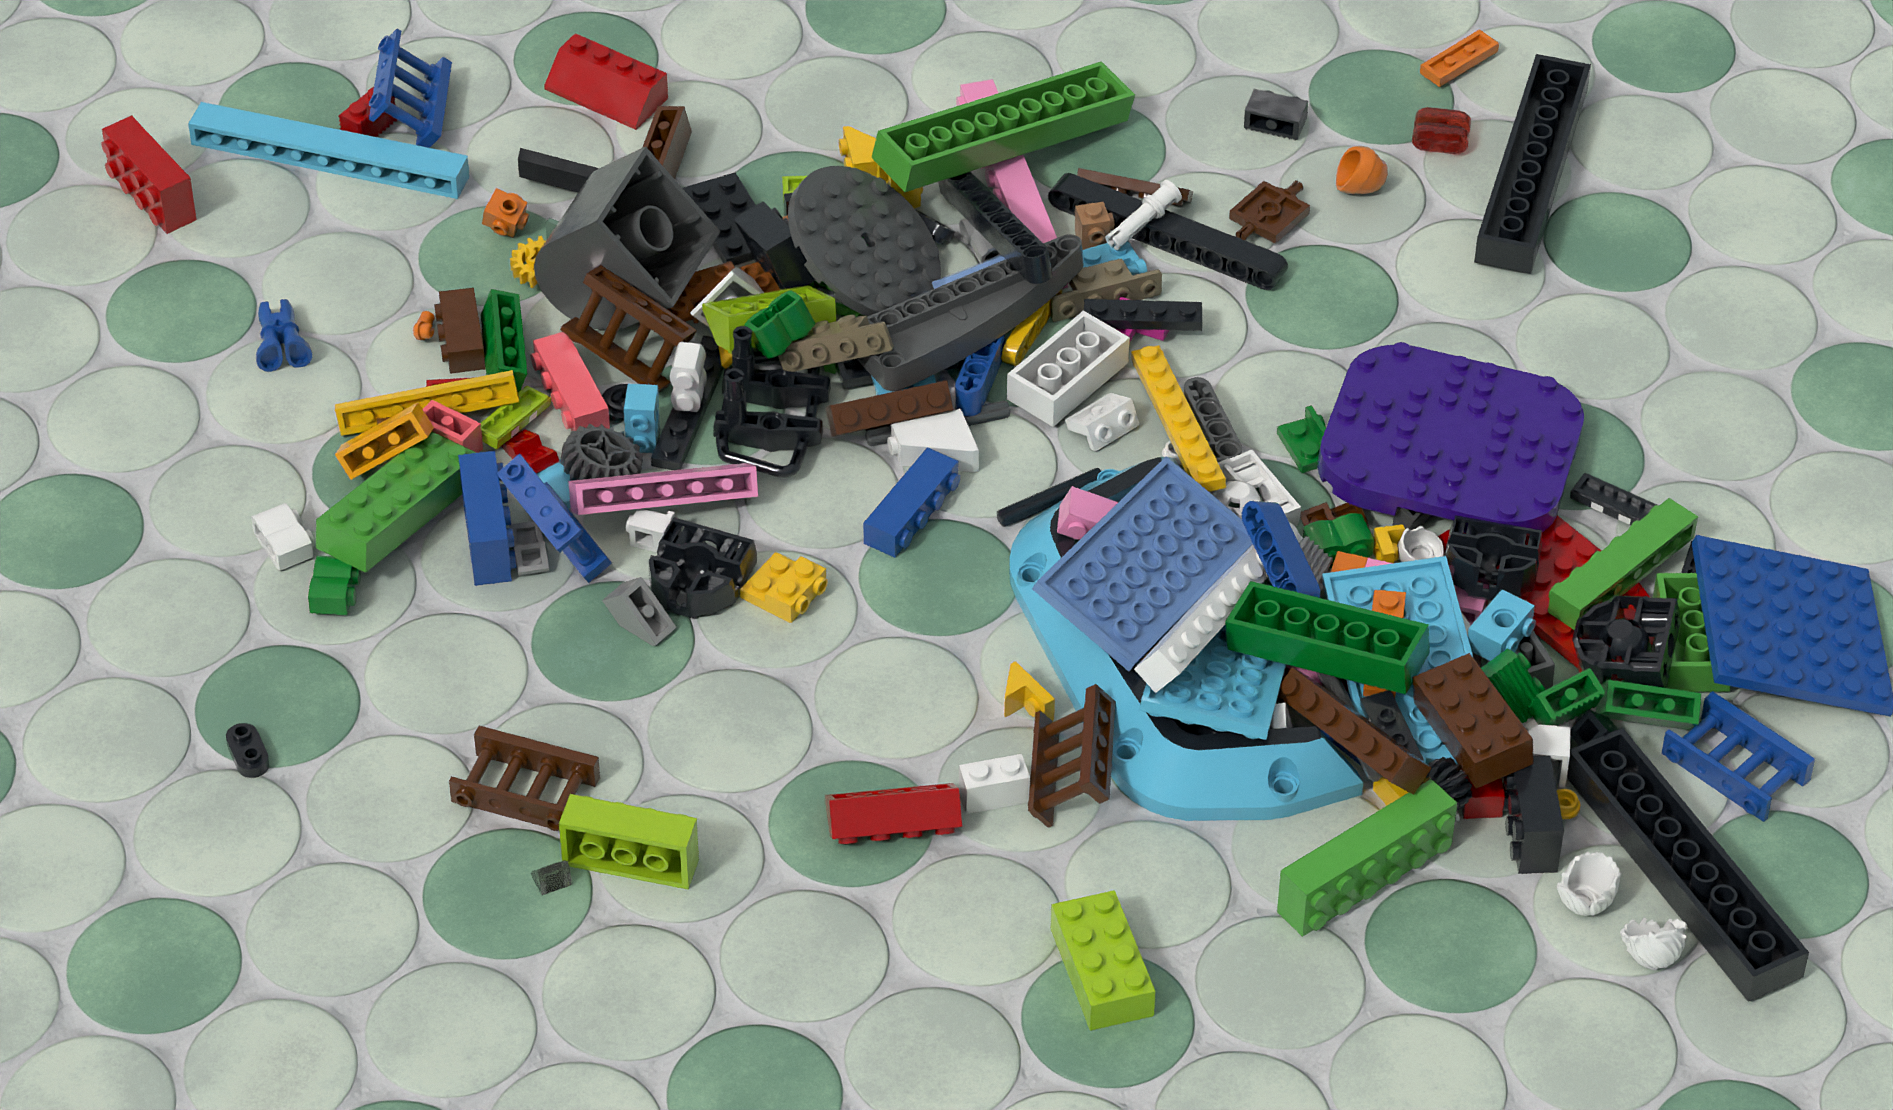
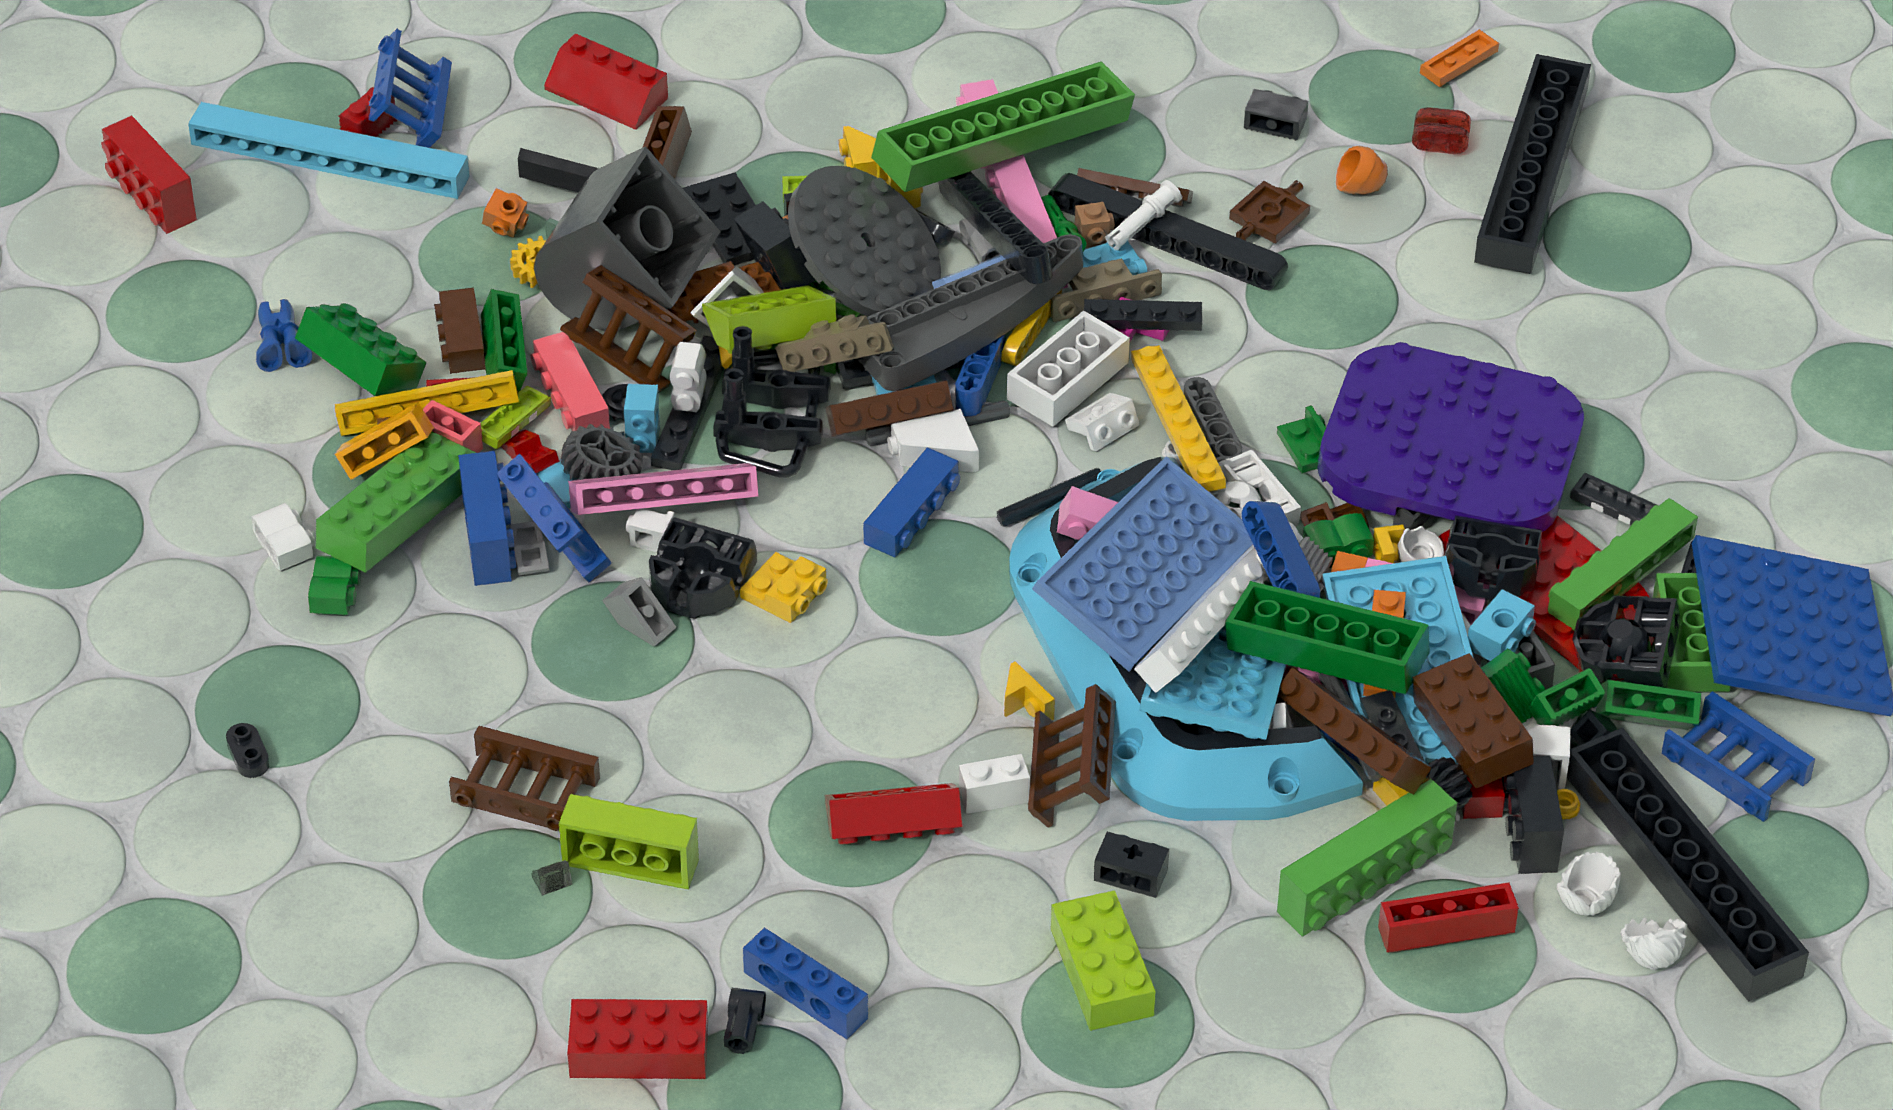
orange arm [413,311,435,340] -> none
green brick [744,290,816,359] -> none
none -> green brick [295,303,427,396]
none -> red brick [567,999,708,1079]
none -> black piece [723,987,766,1054]
none -> blue brick [743,927,868,1040]
none -> green pin [1041,195,1086,252]
none -> black brick [1094,831,1169,898]
none -> red brick [1378,882,1519,953]

